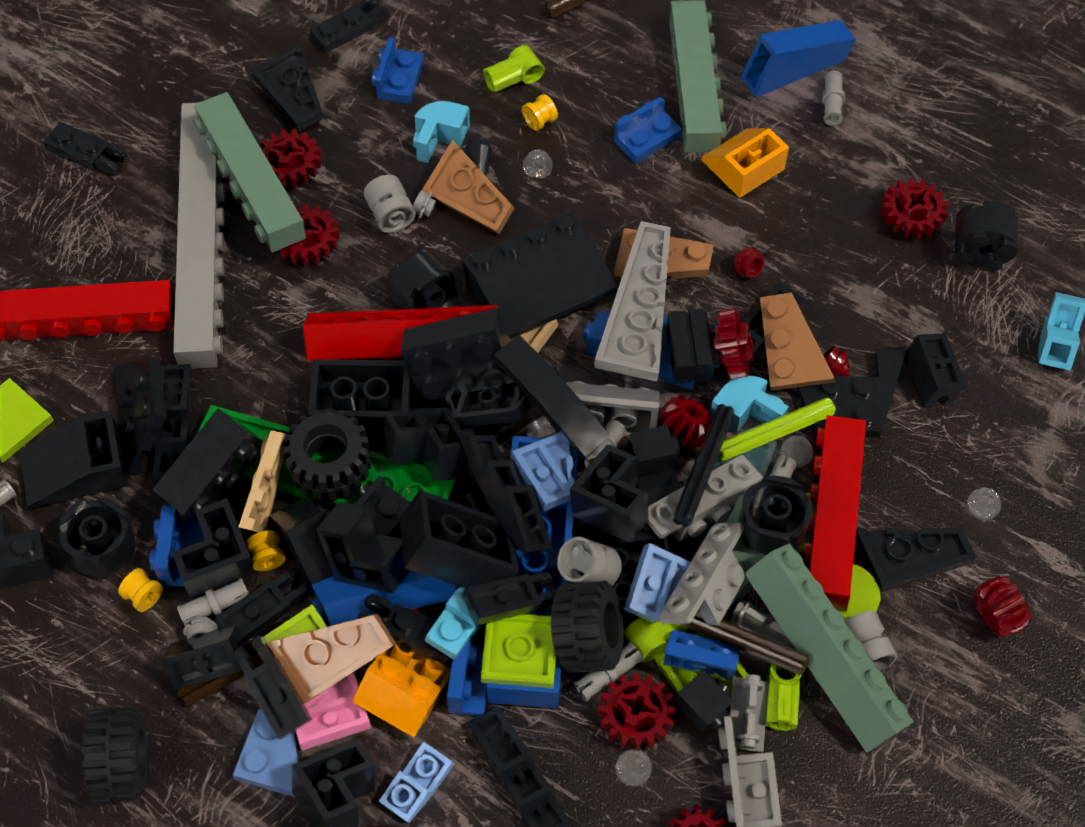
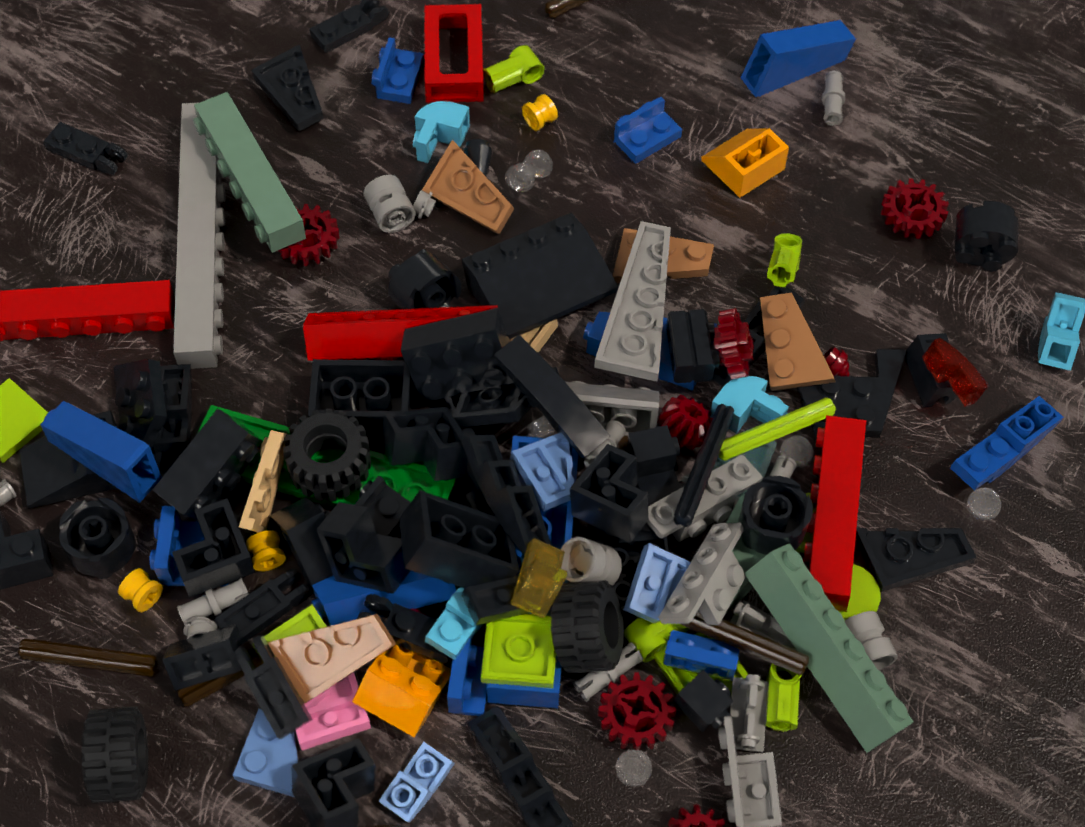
dark red gear [261,129,321,188] -> none
sand green brick [669,0,726,153] -> none
dark red plate [734,247,765,278] -> none
dark red gear [973,576,1031,637] -> none
none -> dark brown axle [18,638,158,676]
none -> blue slope [40,401,162,503]
none -> red piece [425,4,484,103]
none -> clear plate [505,163,535,192]
none -> clear yellow slope [511,538,568,618]
none -> lime piece [767,233,802,287]
none -> clear red slope [922,338,989,407]
none -> blue slope [950,396,1064,491]

